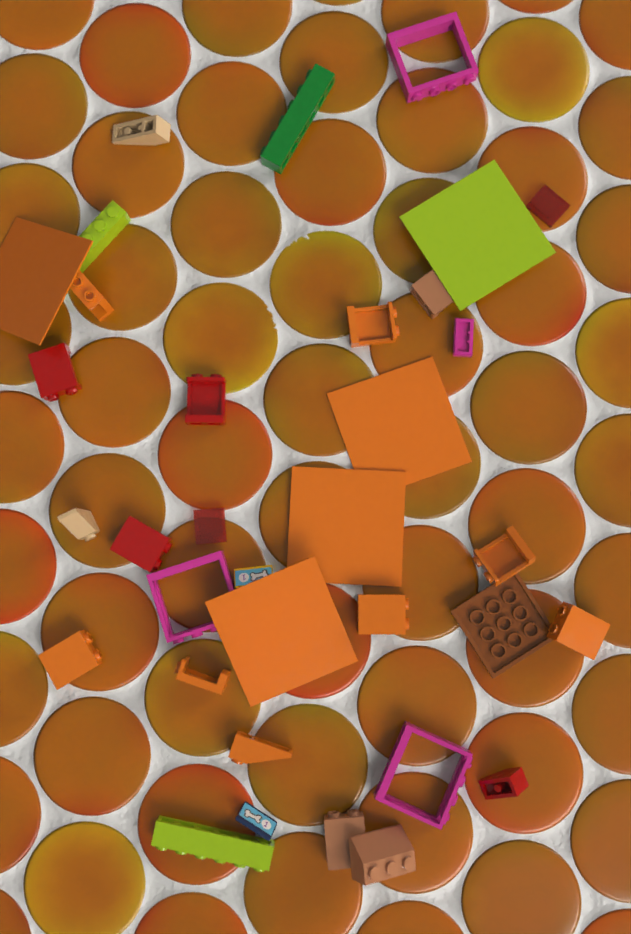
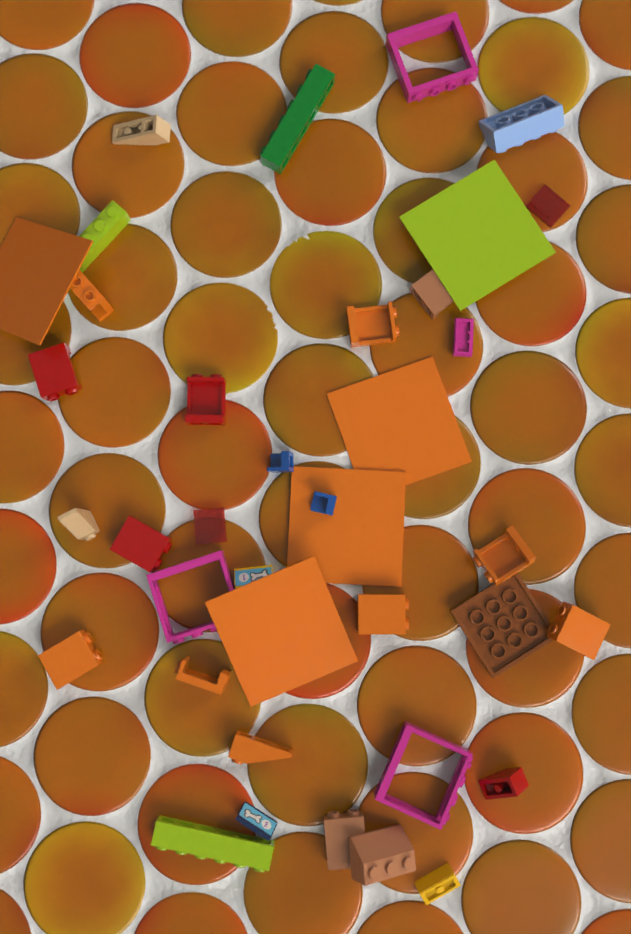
none -> blue panel [267,451,294,473]
none -> blue panel [310,491,337,516]
none -> yellow slope [415,863,461,905]
none -> light blue slope [478,95,565,153]

